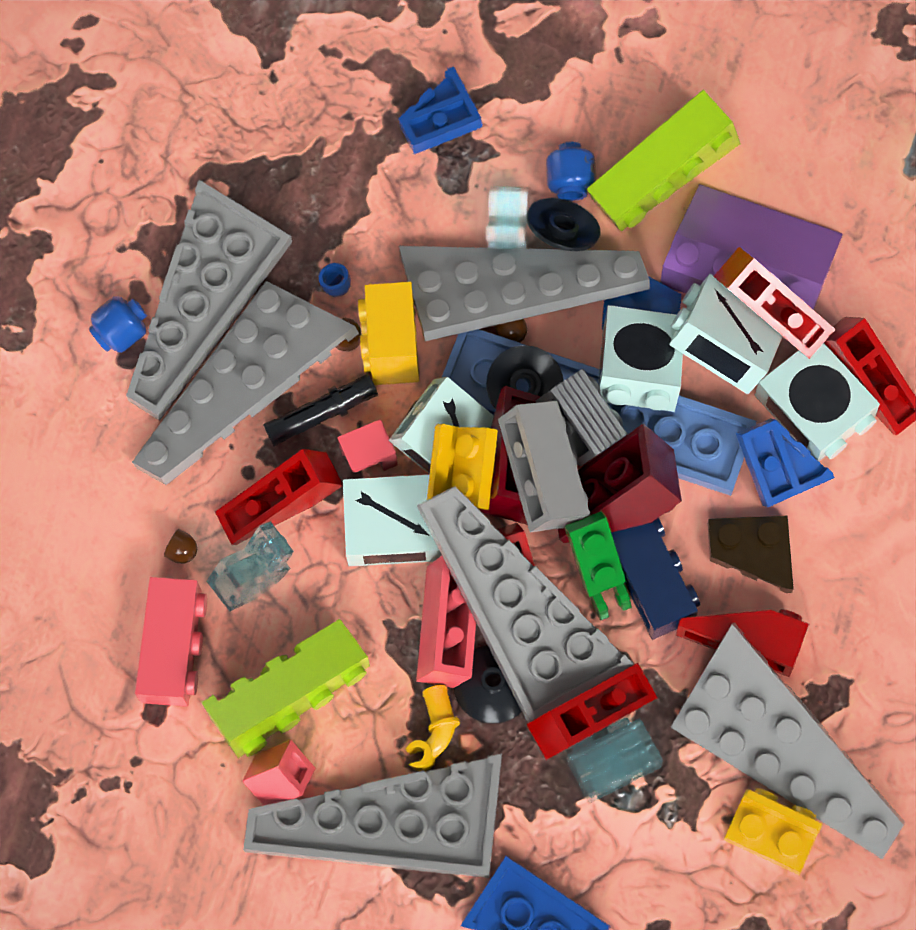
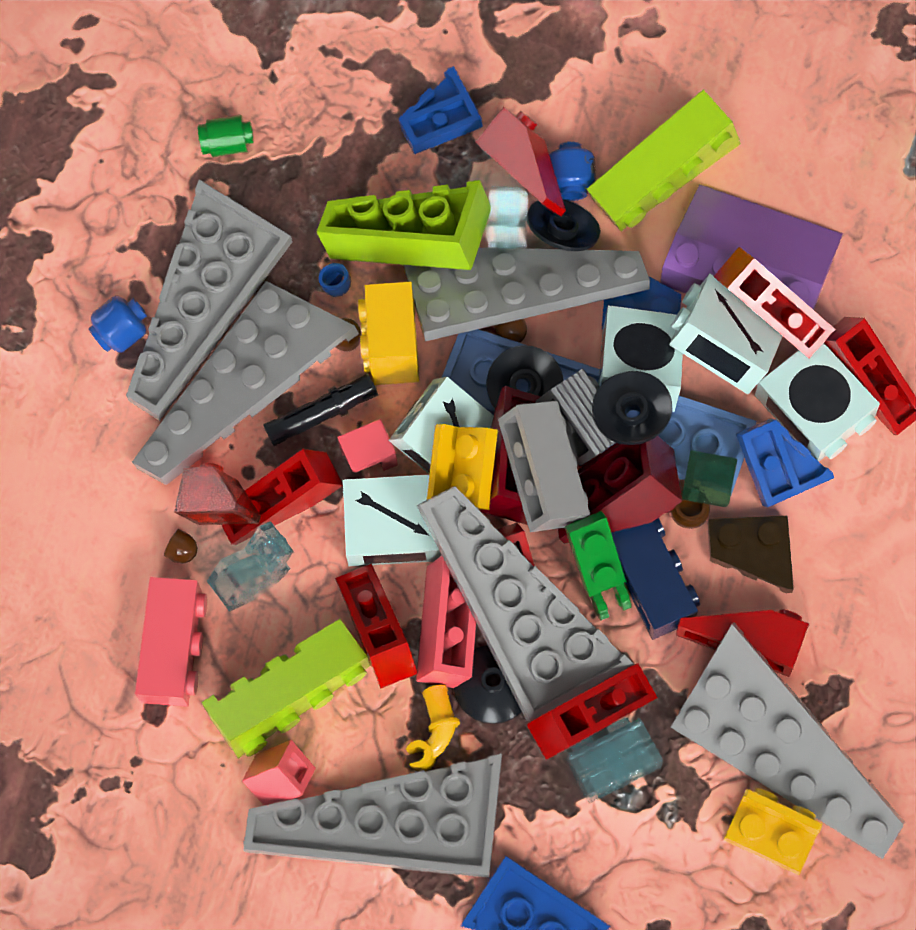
none -> clear red slope [174,462,261,525]
none -> green brick [198,115,254,157]
none -> lime wedge [317,180,492,270]
none -> red slope [335,564,418,689]
none -> slope [475,107,566,216]
none -> black dish [592,371,672,445]
none -> reddish brown plate [670,490,710,529]
none -> clear green panel [682,450,738,507]

